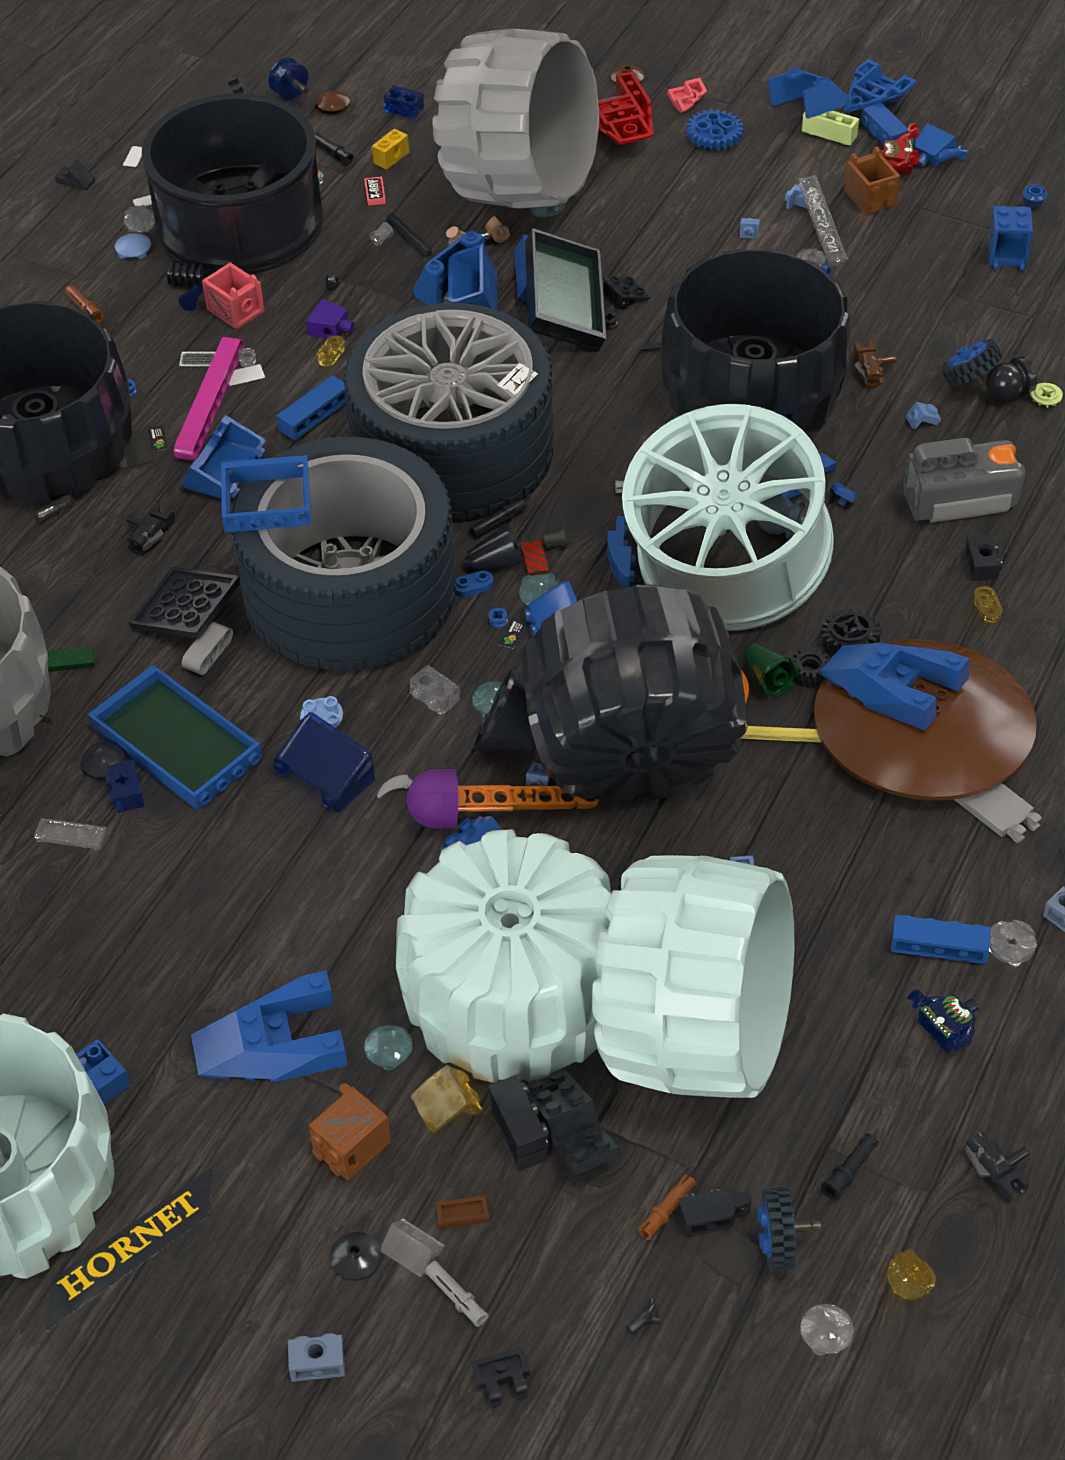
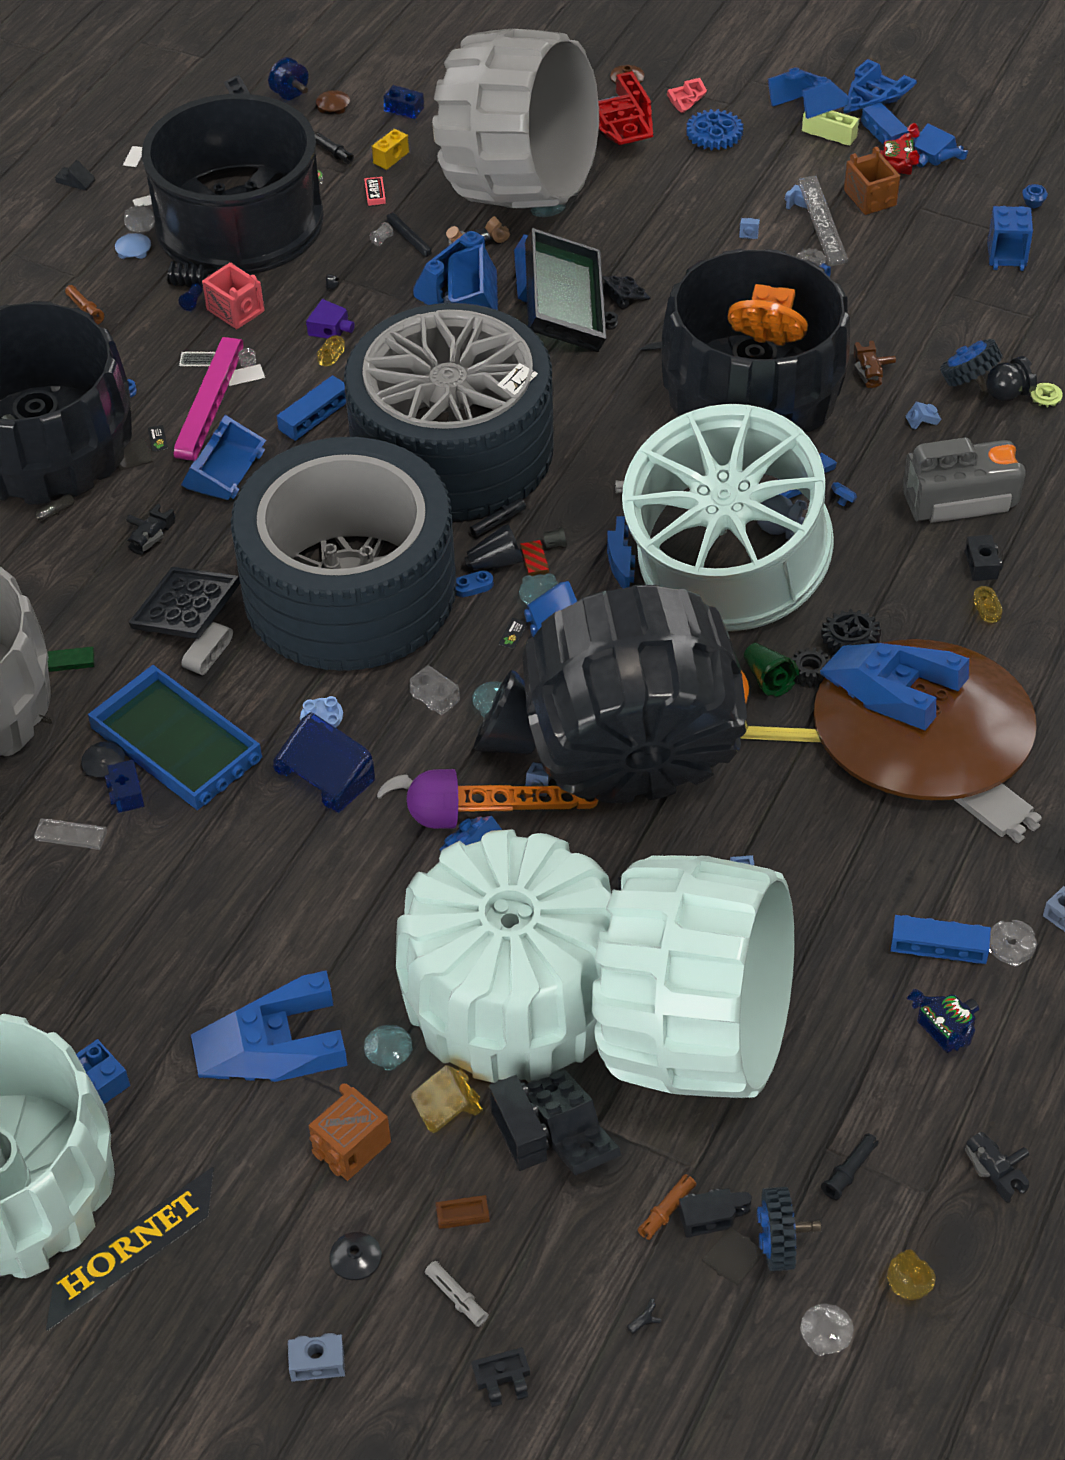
blue window [221,455,312,533] -> none
clear panel [381,1219,445,1276] -> none
blue bush [488,608,508,628] -> none
none -> orange bracket [728,284,808,345]

